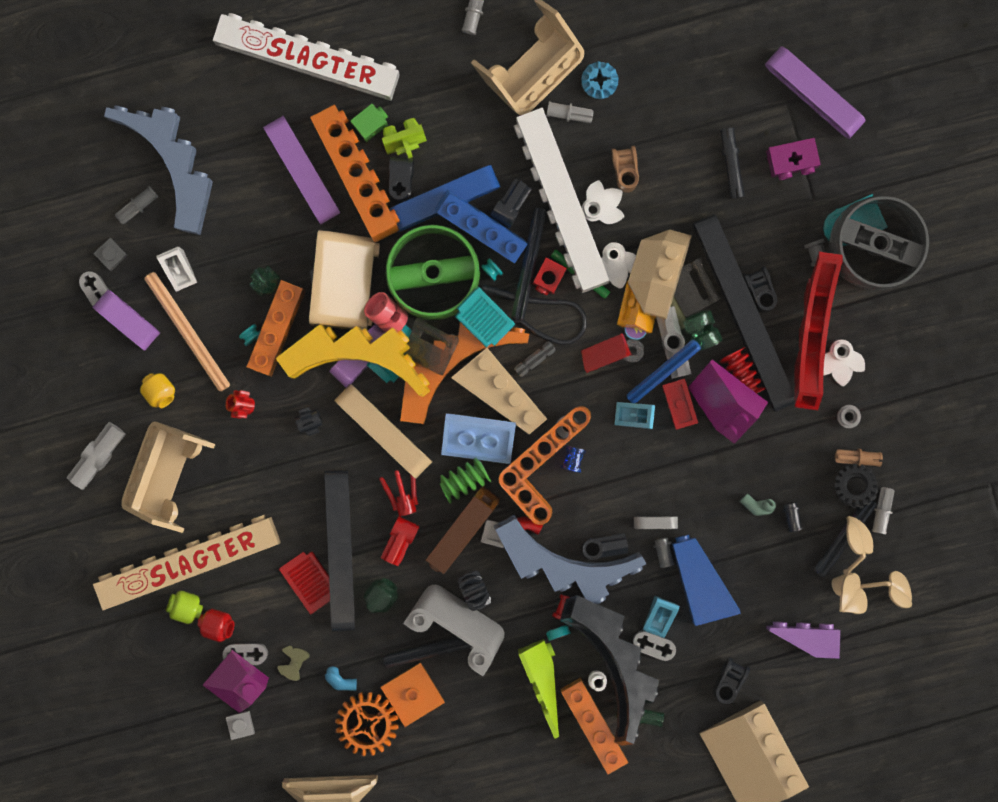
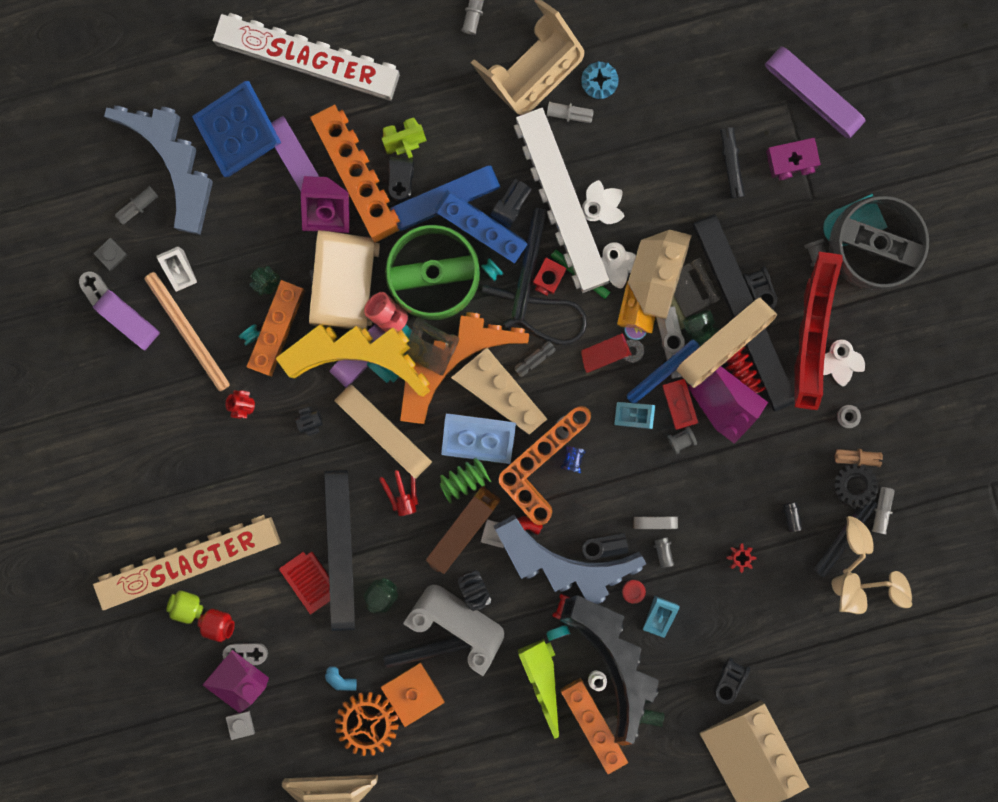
light grey piece [67,422,126,490] -> none
tan windscreen [122,422,215,533] -> none
yellow head [140,373,175,408] -> none
olive piece [278,646,310,681] -> none
bright green brick [351,104,388,142] -> none
red piece [381,516,420,566] -> none
teal window [455,286,515,348] -> none
medium nougat piece [611,146,639,193] -> none
light grey beam [632,631,676,661] -> none
blue slope [671,535,741,626] -> none
sand green arm [740,493,776,516] -> none
medium lavender slope [766,622,840,658] -> none
none -> blue plate [192,81,281,177]
none -> magenta slope [301,176,349,233]
none -> red tile [622,580,646,603]
none -> dark grey bush [667,426,697,455]
none -> tan beam [676,298,777,388]
none -> red gear [726,543,756,573]

